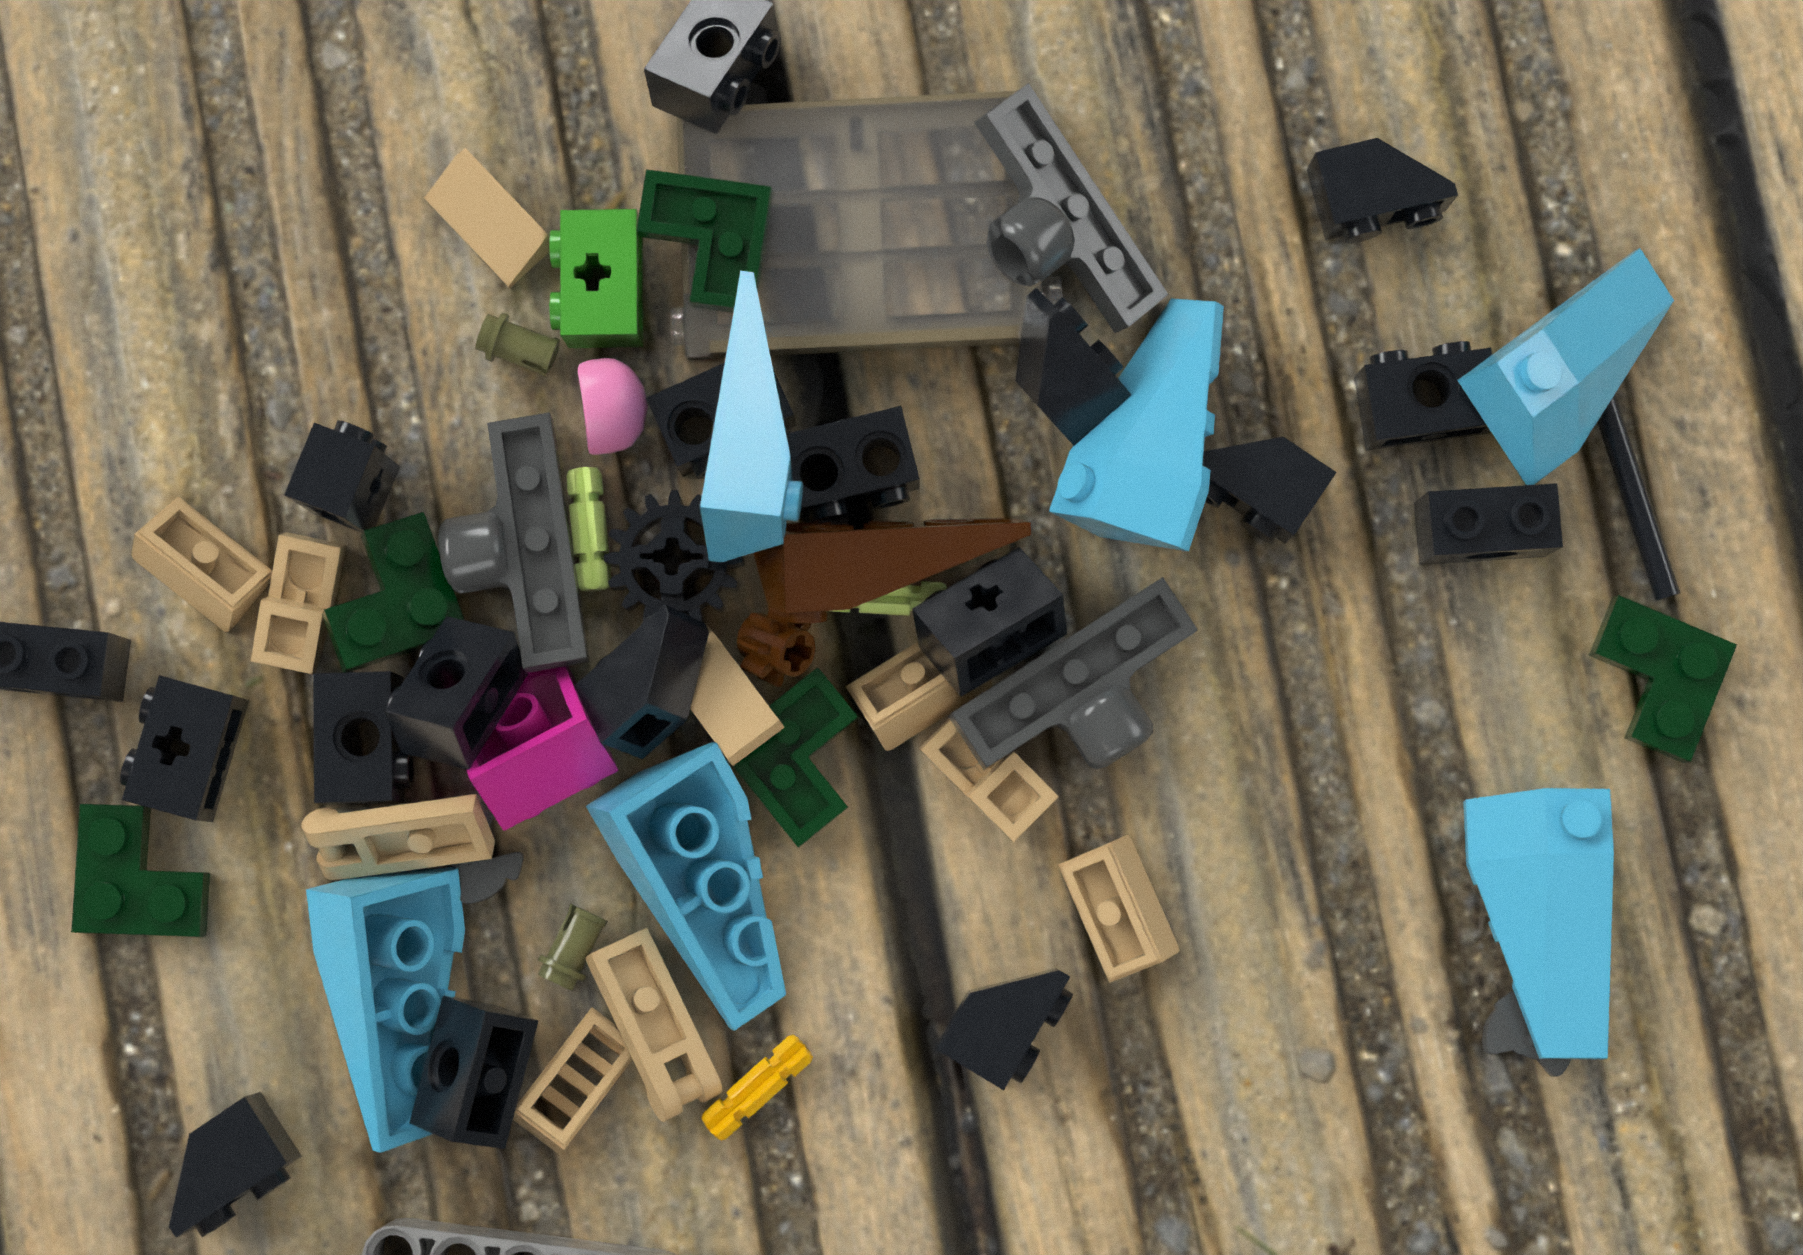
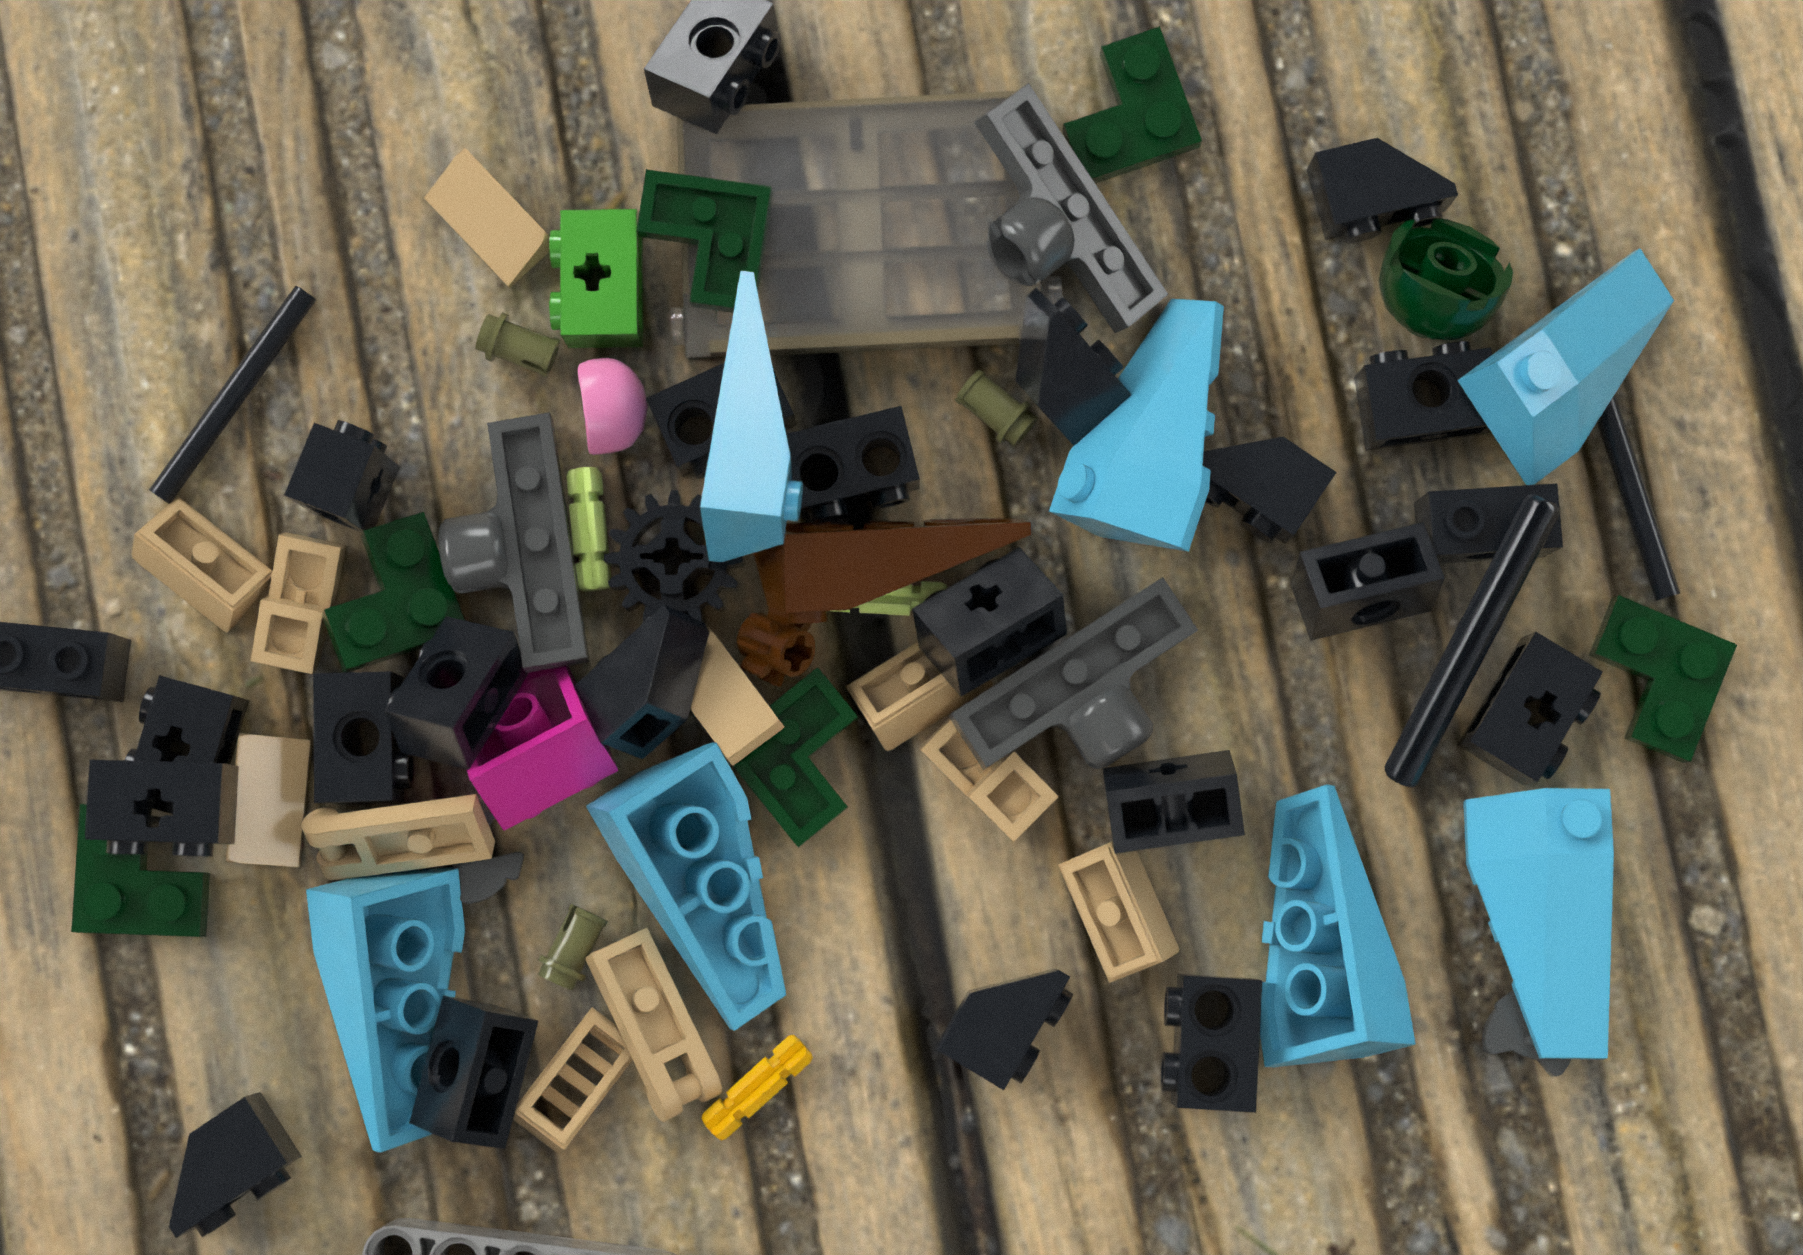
none -> black brick [85,759,239,857]
none -> black bar [149,285,316,504]
none -> tan slope [226,734,313,867]
none -> olive pin [955,369,1038,447]
none -> dark green plate [1062,26,1202,184]
none -> black brick [1102,750,1245,854]
none -> black brick [1161,973,1262,1113]
none -> medium azure wedge [1260,784,1416,1068]
none -> black brick [1291,522,1445,641]
none -> dark green cylinder [1378,218,1513,340]
none -> black axle [1384,493,1560,788]
none -> black brick [1457,632,1603,785]

